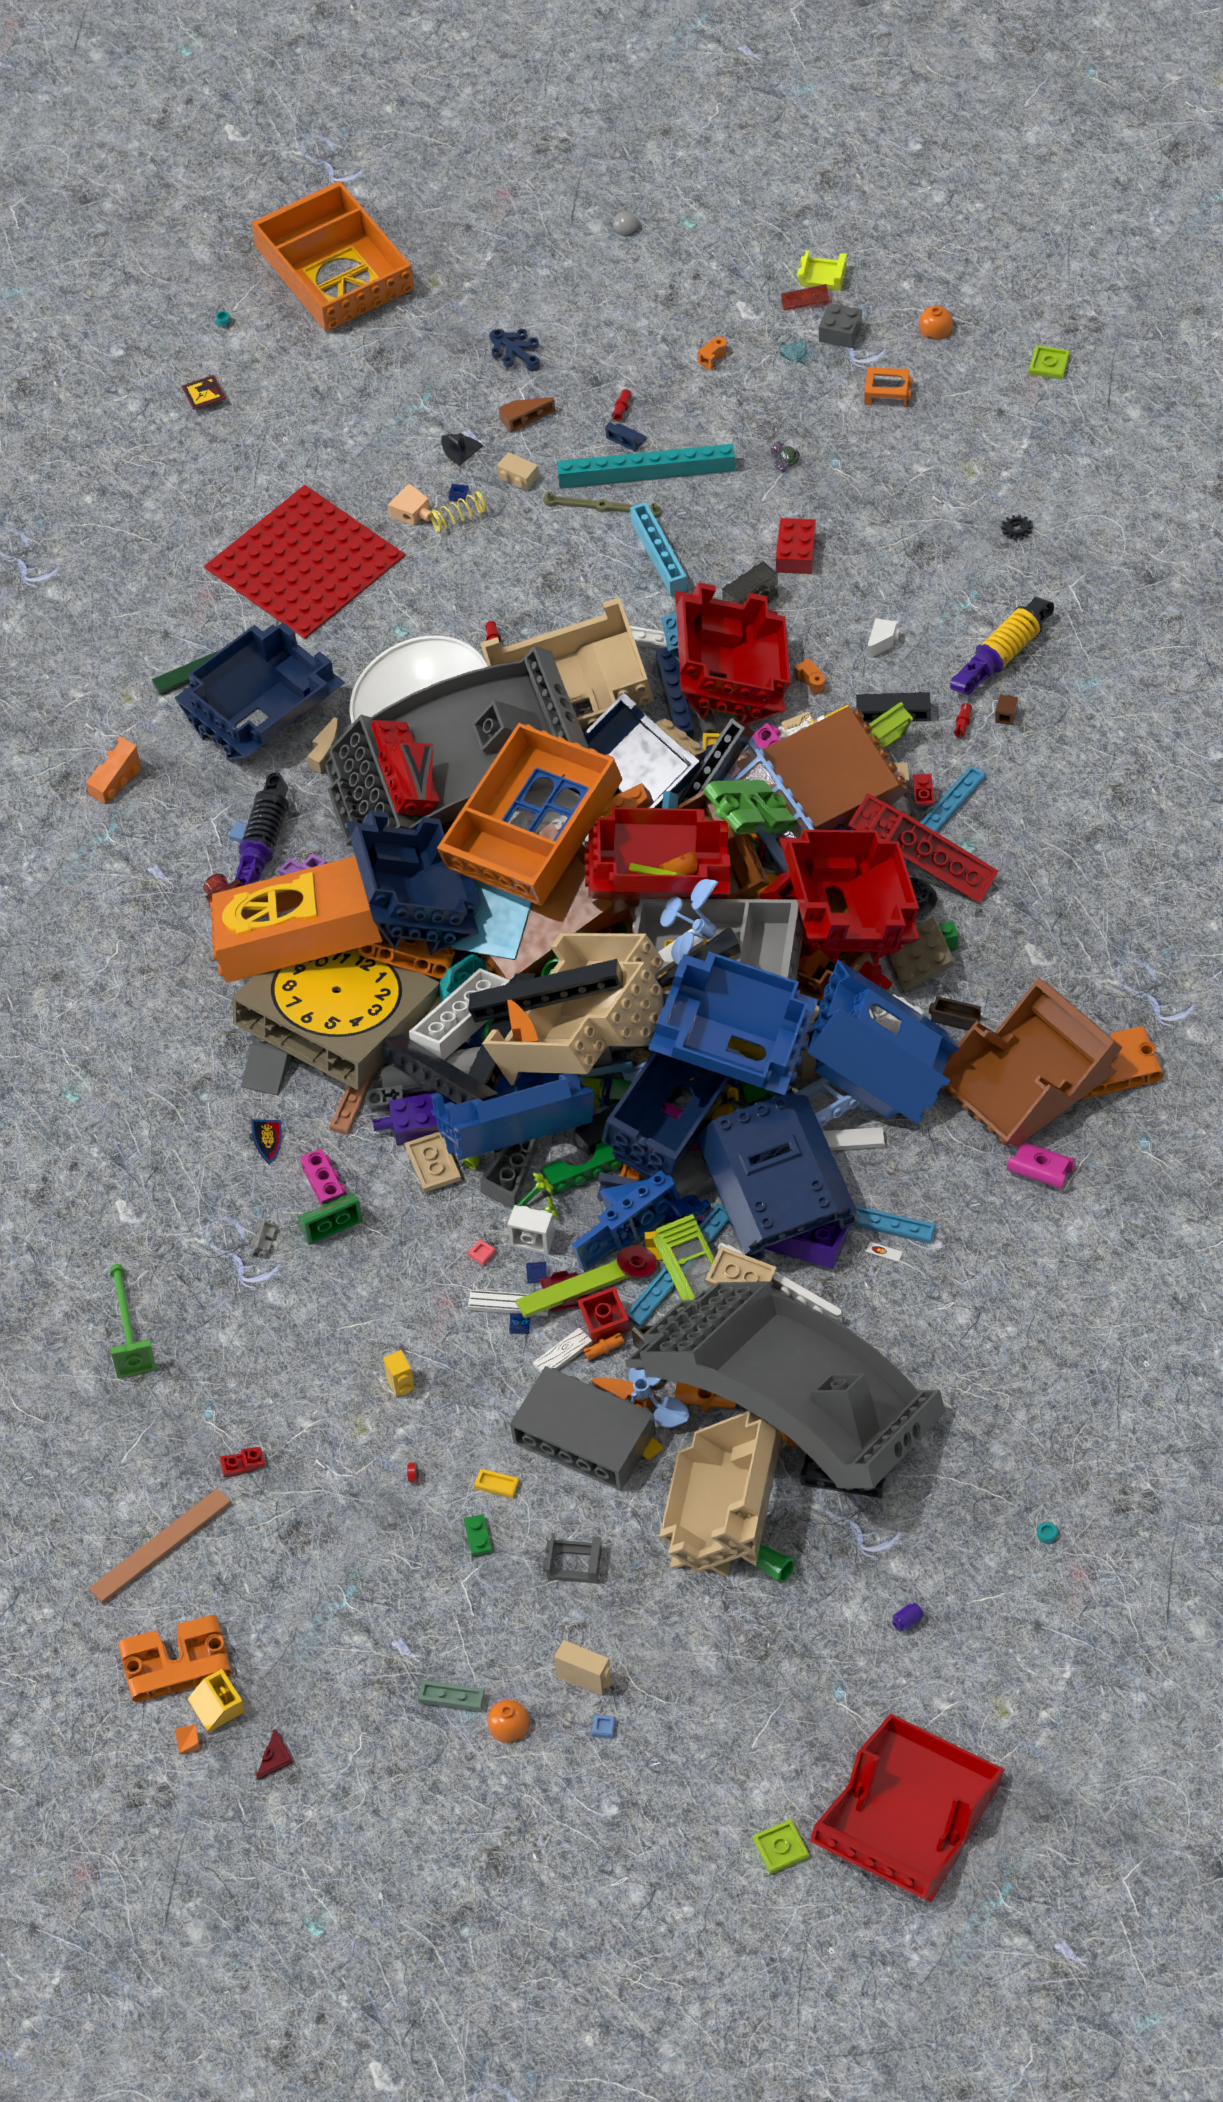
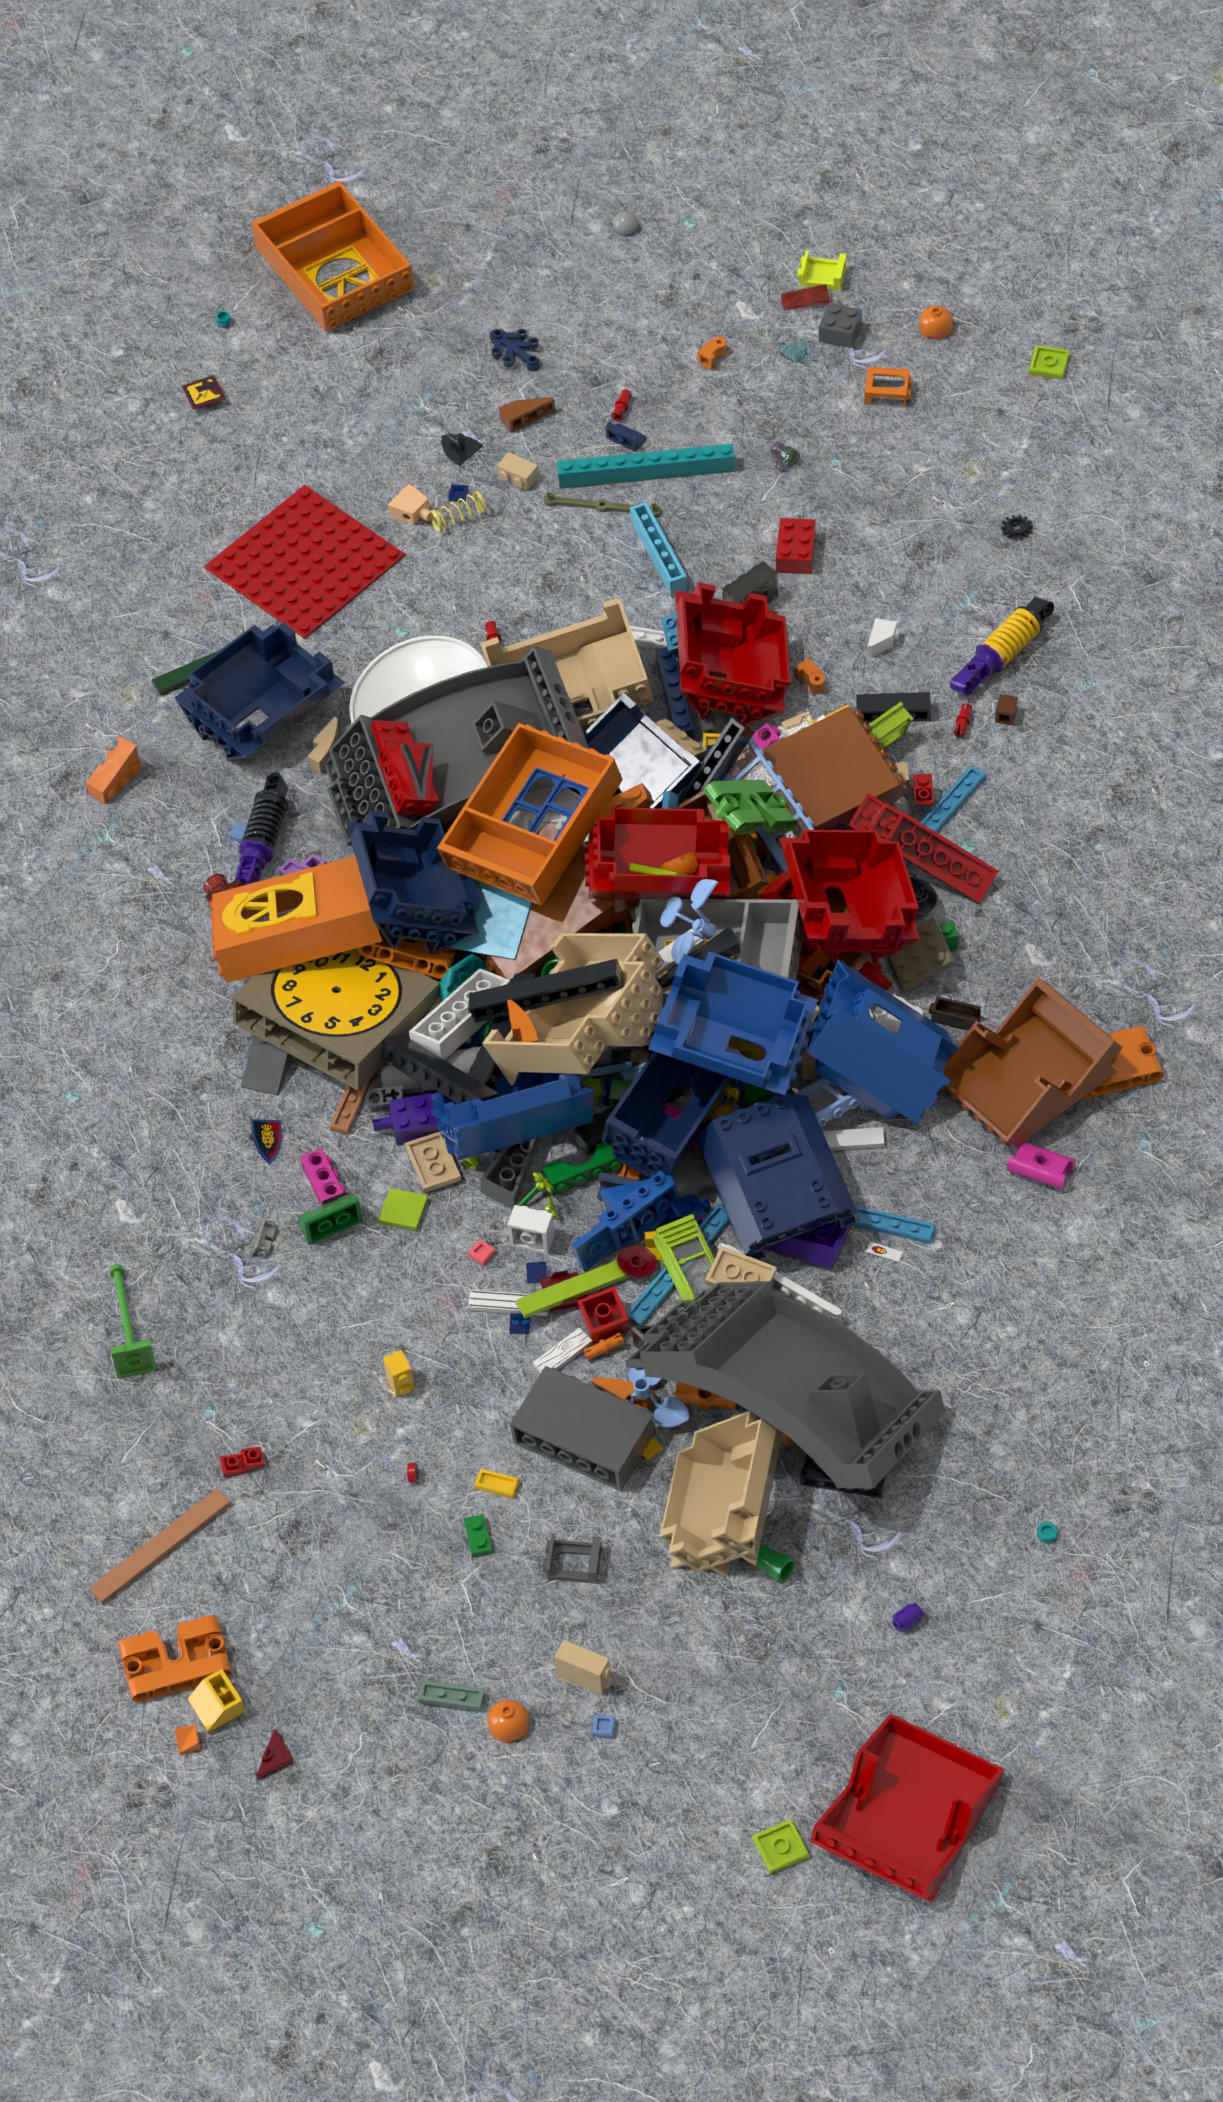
none -> lime tile [378,1188,428,1231]

